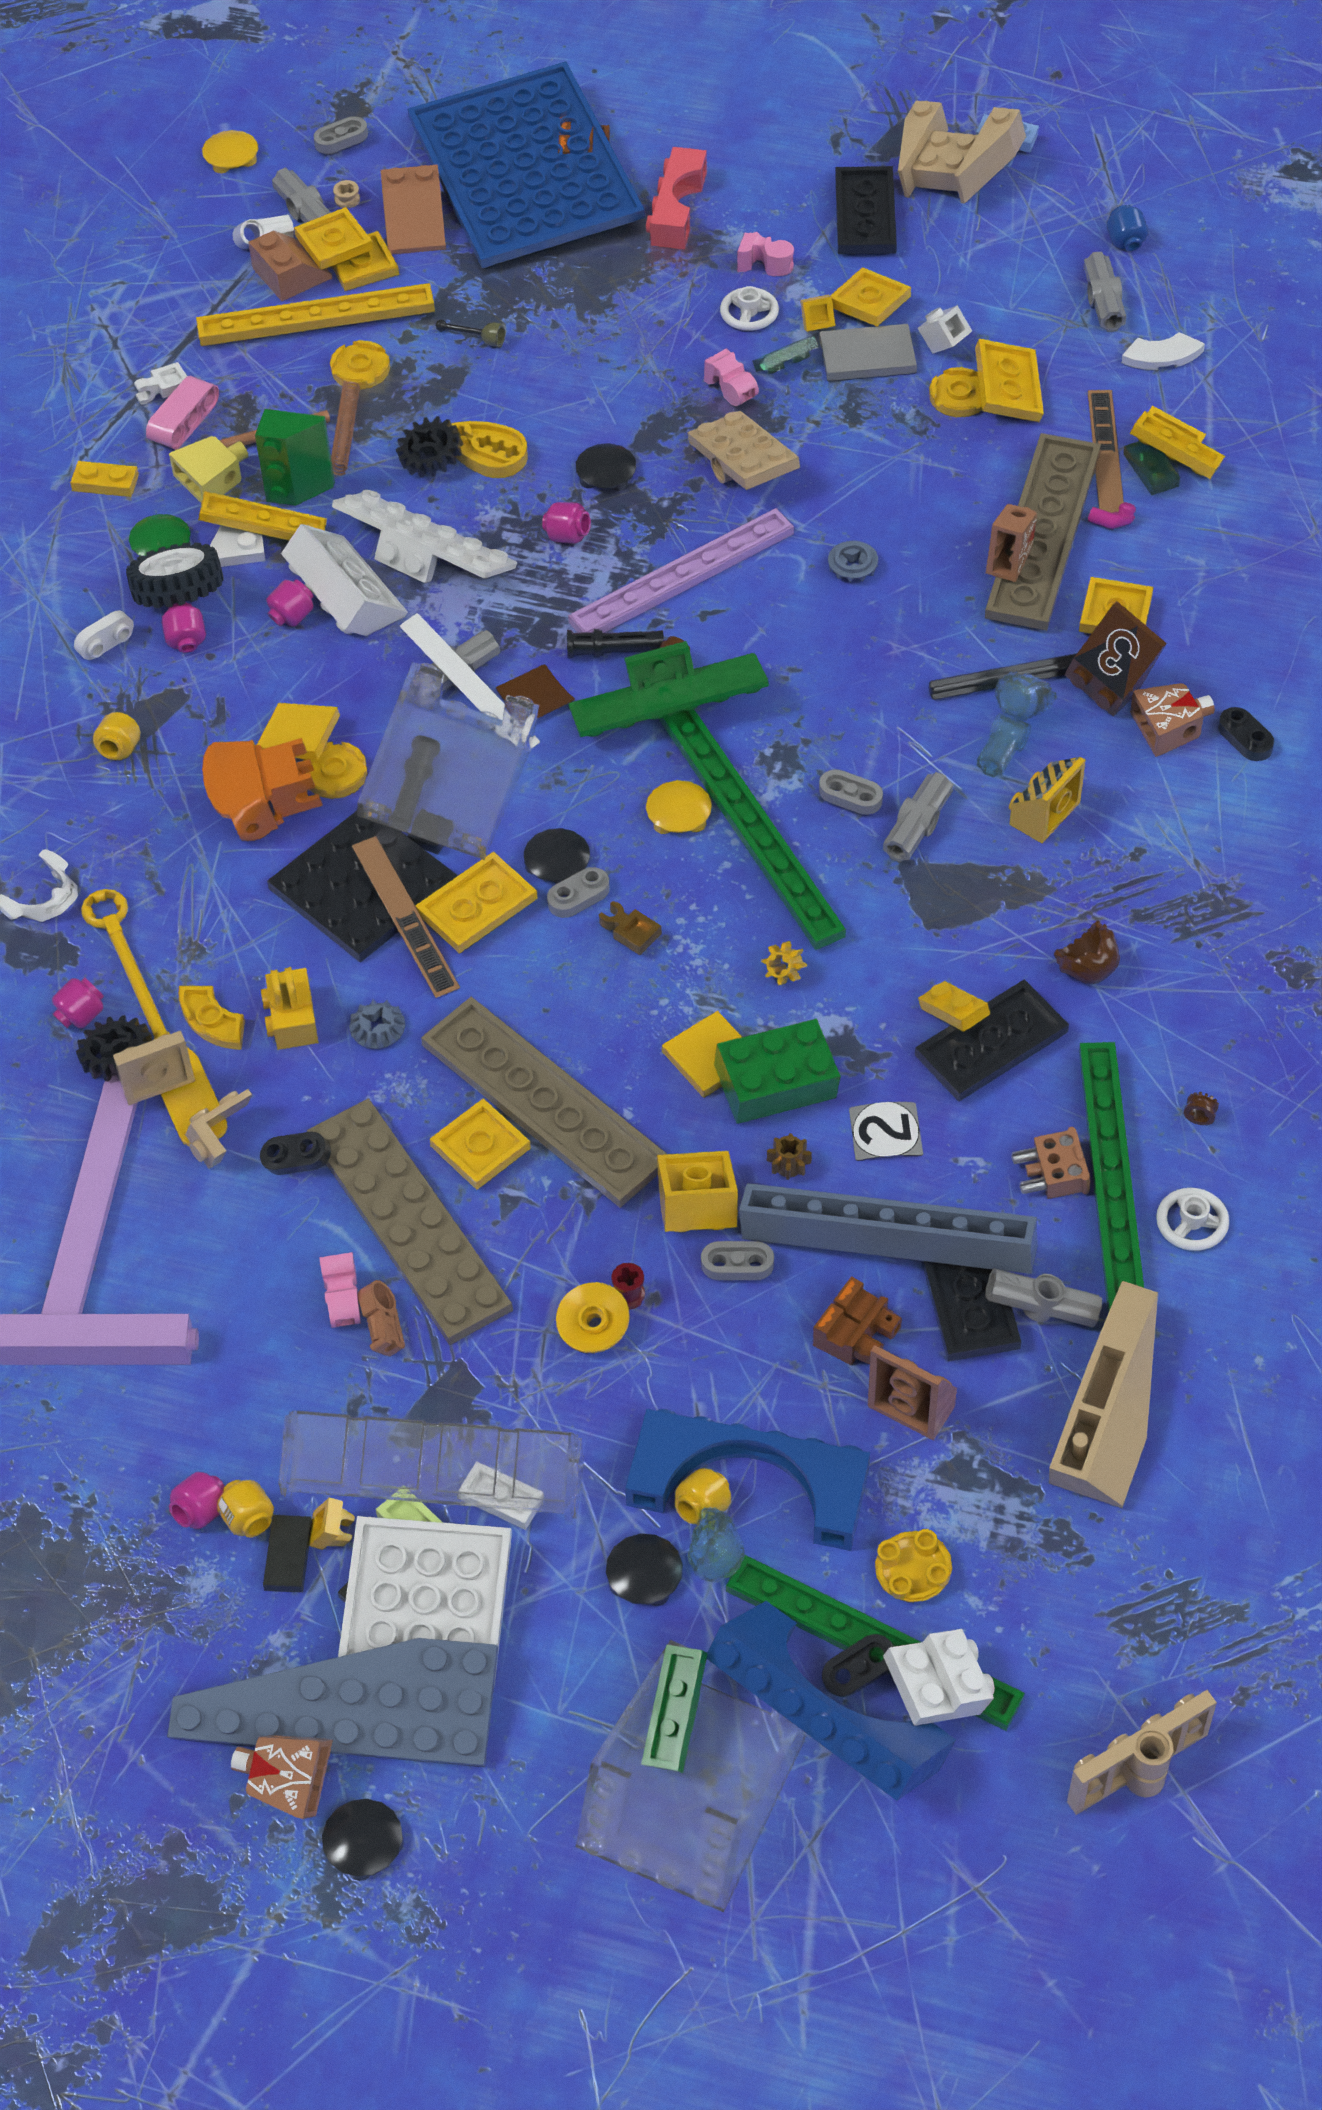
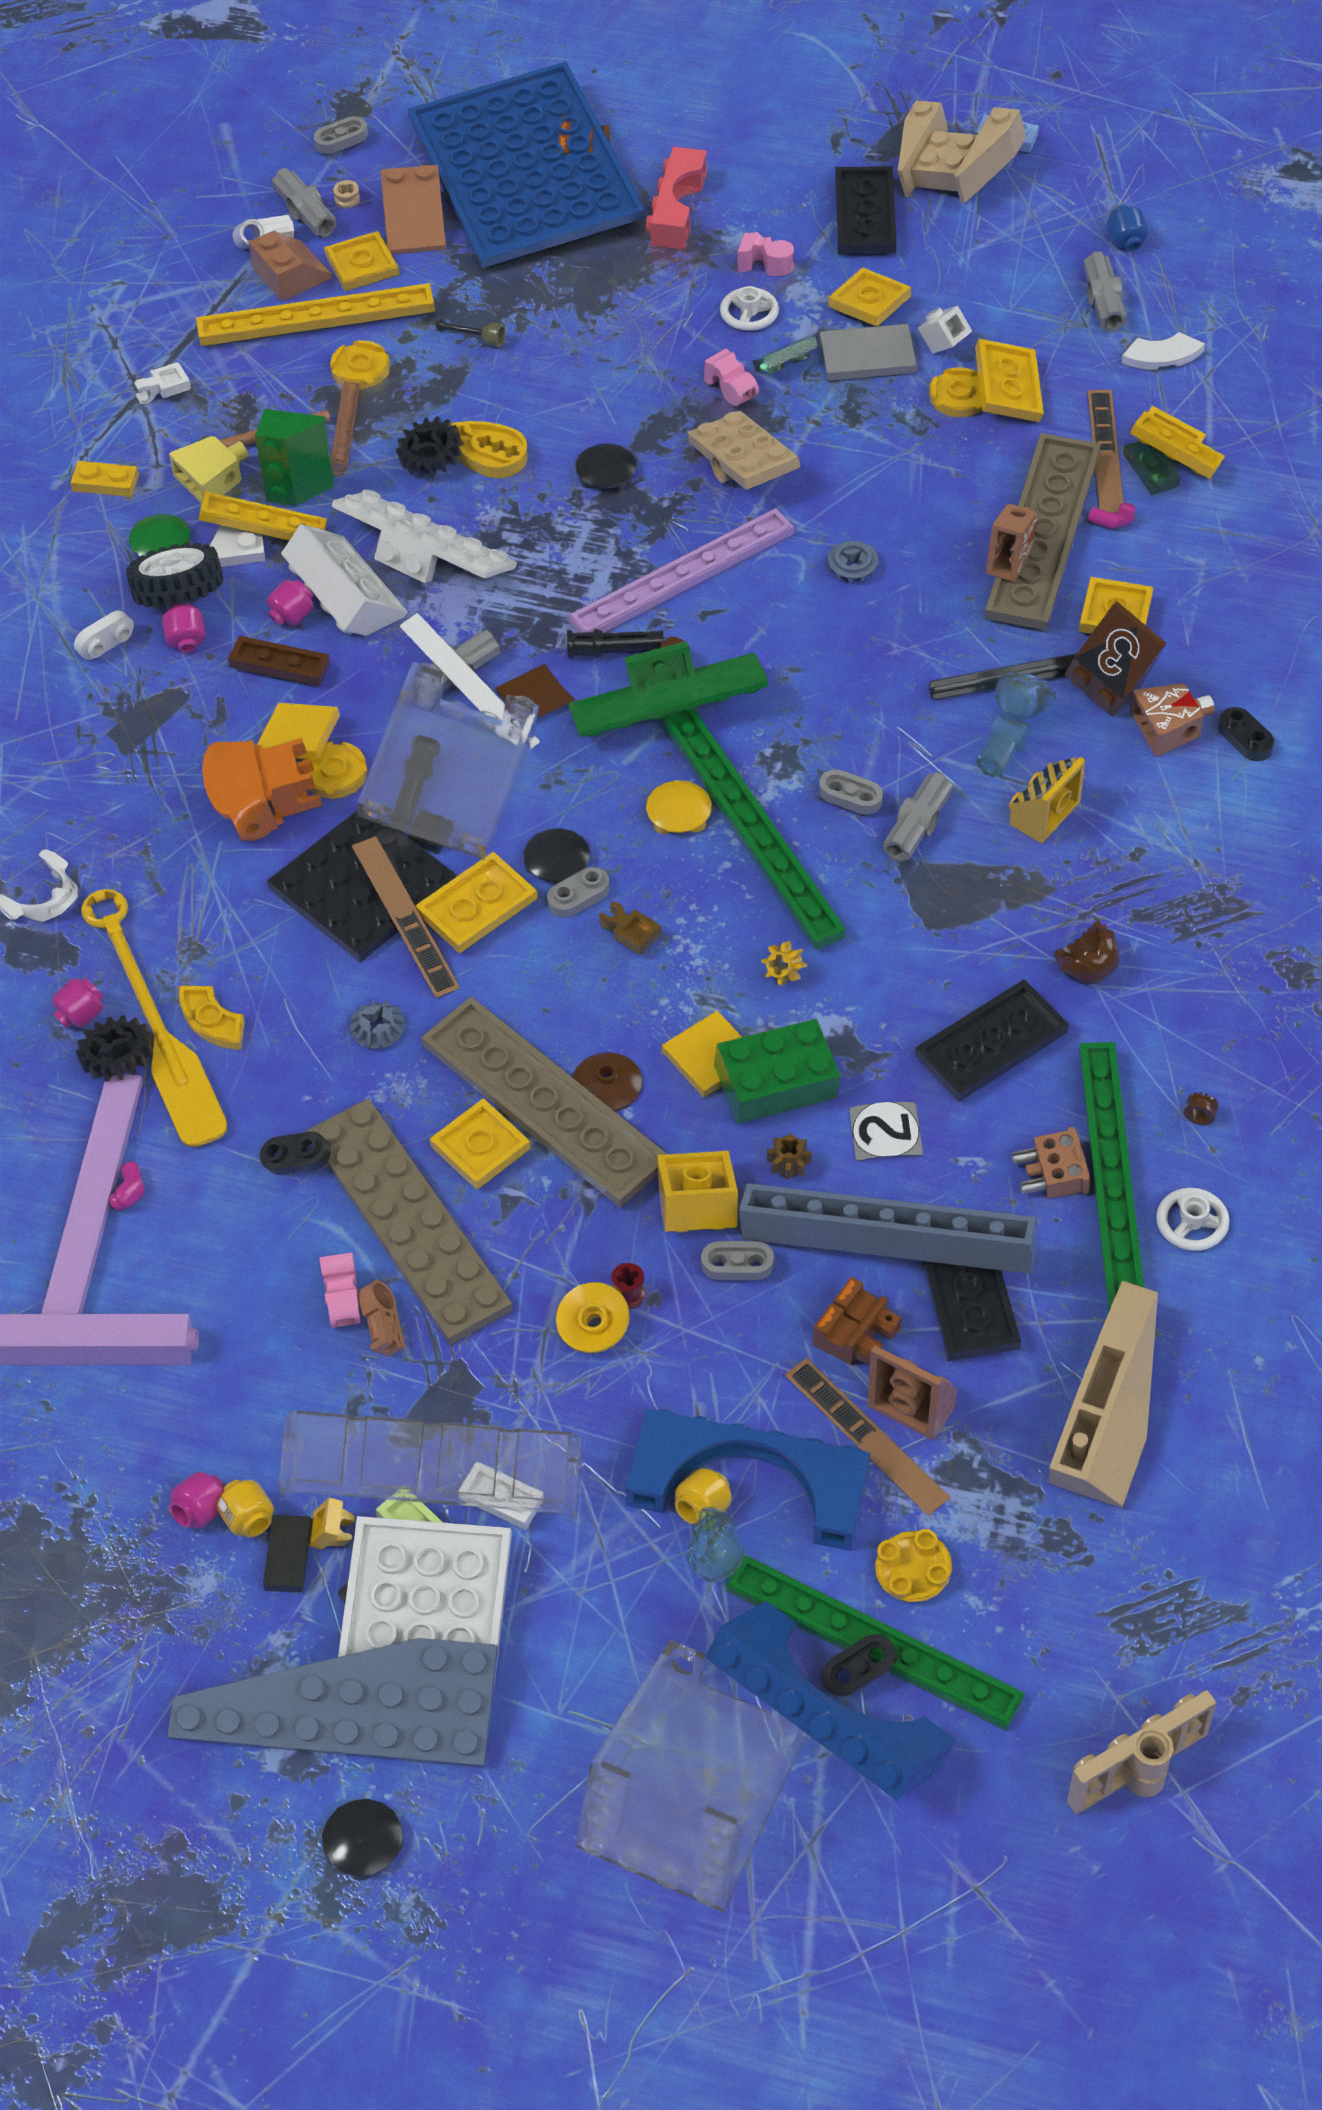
yellow head [93,712,141,761] -> none
tan plate [113,1030,195,1105] -> none
bright pink beam [146,376,219,450] -> none
tan bracket [185,1089,252,1169] -> none
yellow dish [202,130,258,174] -> none
nougat torso [231,1735,333,1819] -> none
yellow brick [261,967,319,1050] -> none
yellow plate [294,207,373,270] -> none
dark pink head [542,502,591,544] -> none
black dish [606,1533,683,1606] -> none
plate [641,1644,708,1773] -> none
yellow tile [800,294,835,332] -> none
white plate [883,1629,995,1726] -> none
yellow plate [918,981,990,1032] -> none
light grey piece [985,1268,1102,1328] -> none
none -> dark pink arm [109,1162,145,1211]
none -> reddish brown plate [228,636,331,686]
none -> reddish brown dish [572,1052,642,1112]
none -> medium nougat sticker [785,1357,951,1516]

